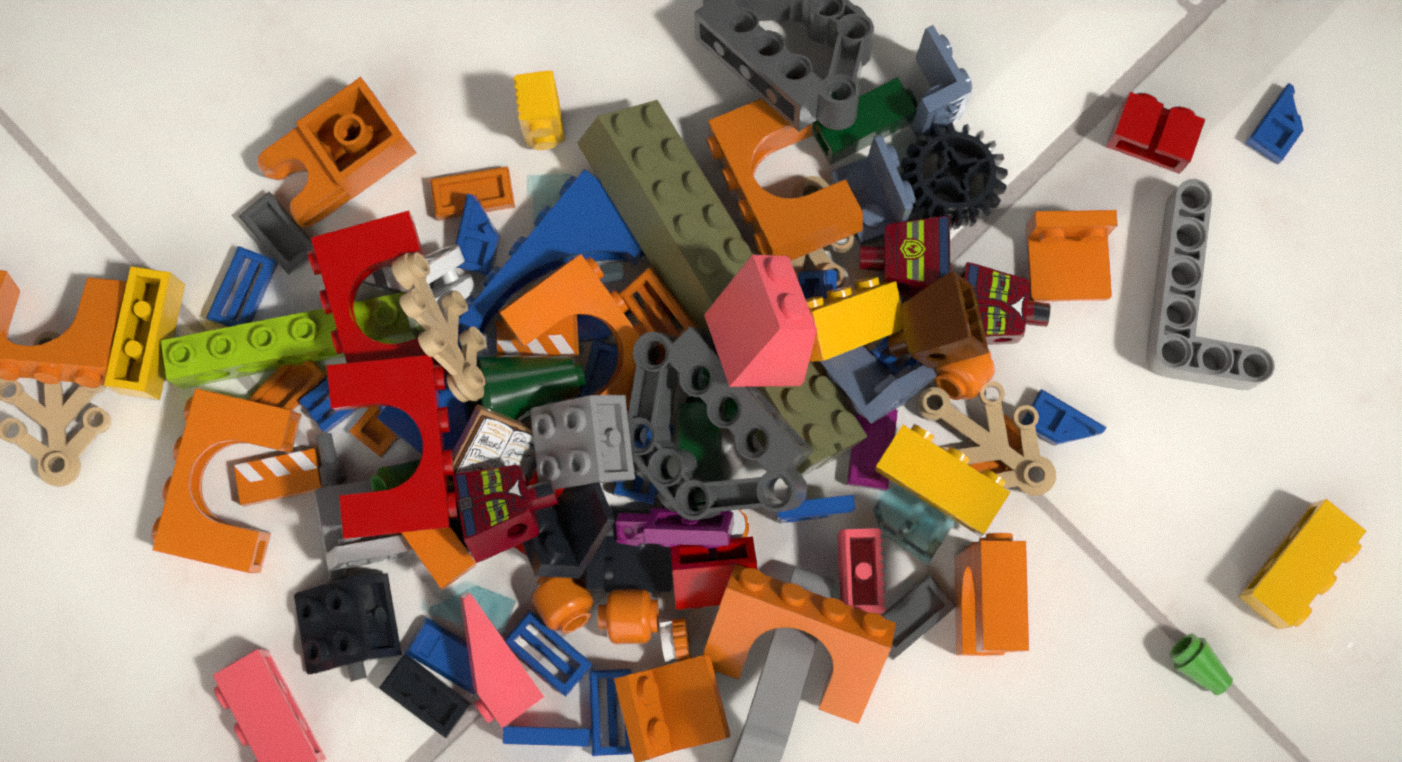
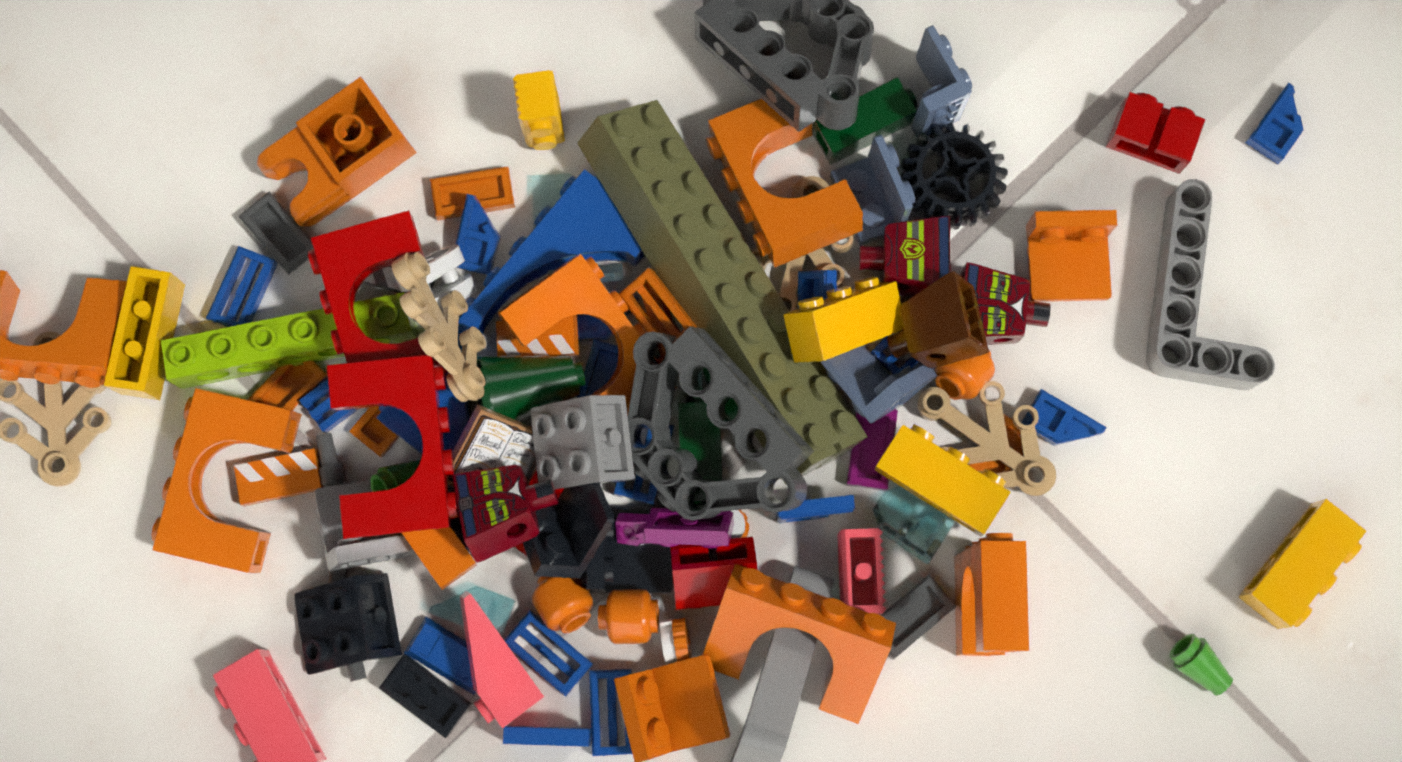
coral slope [704,255,817,387] -> none

